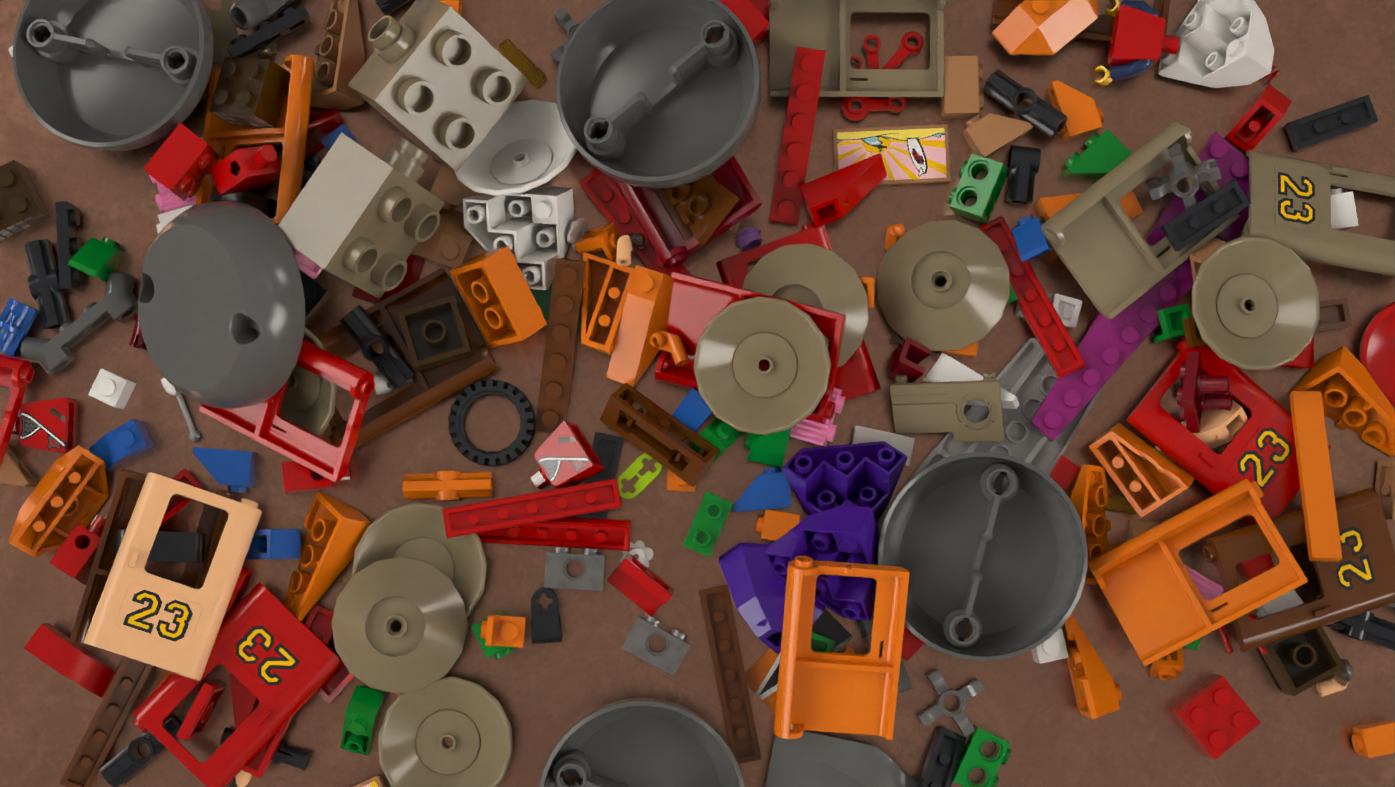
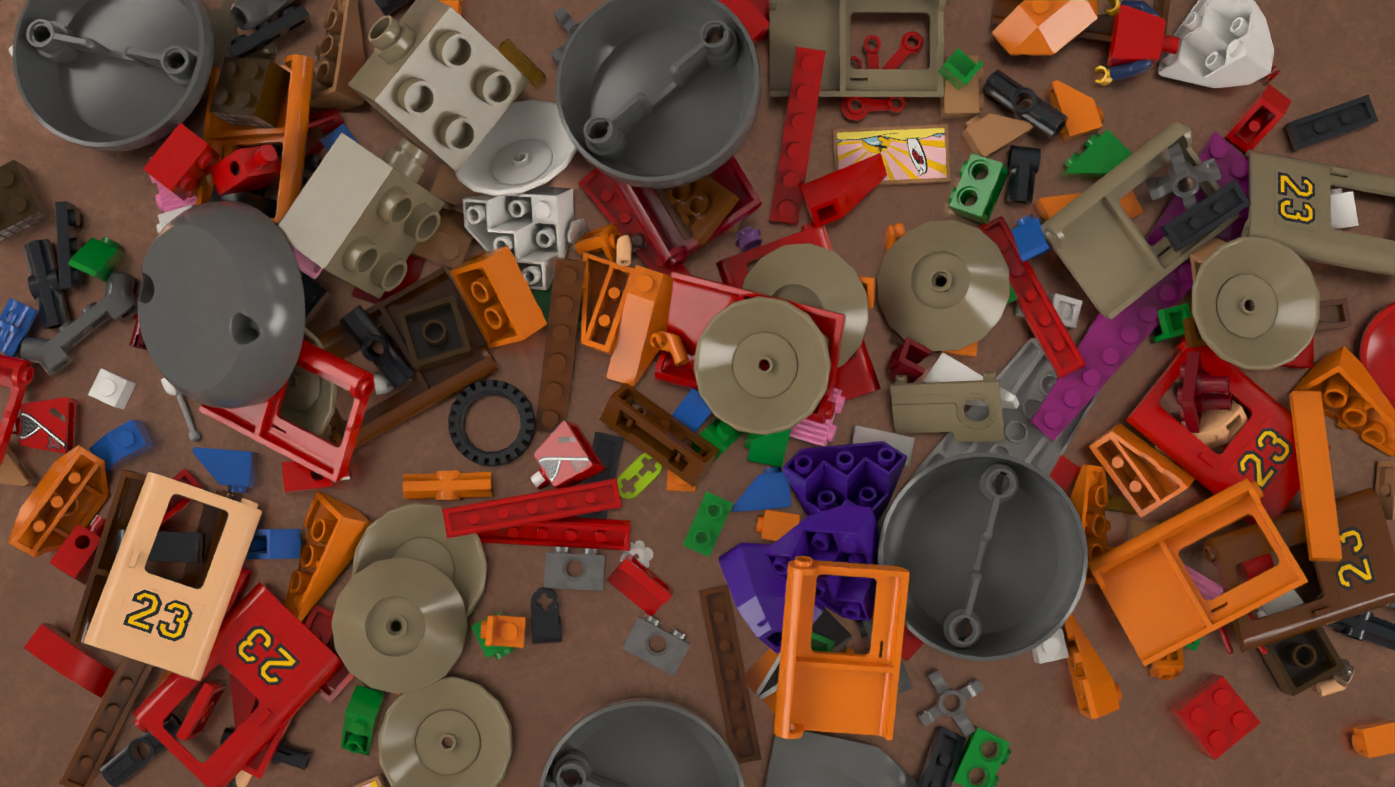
none -> green panel [937,48,984,90]

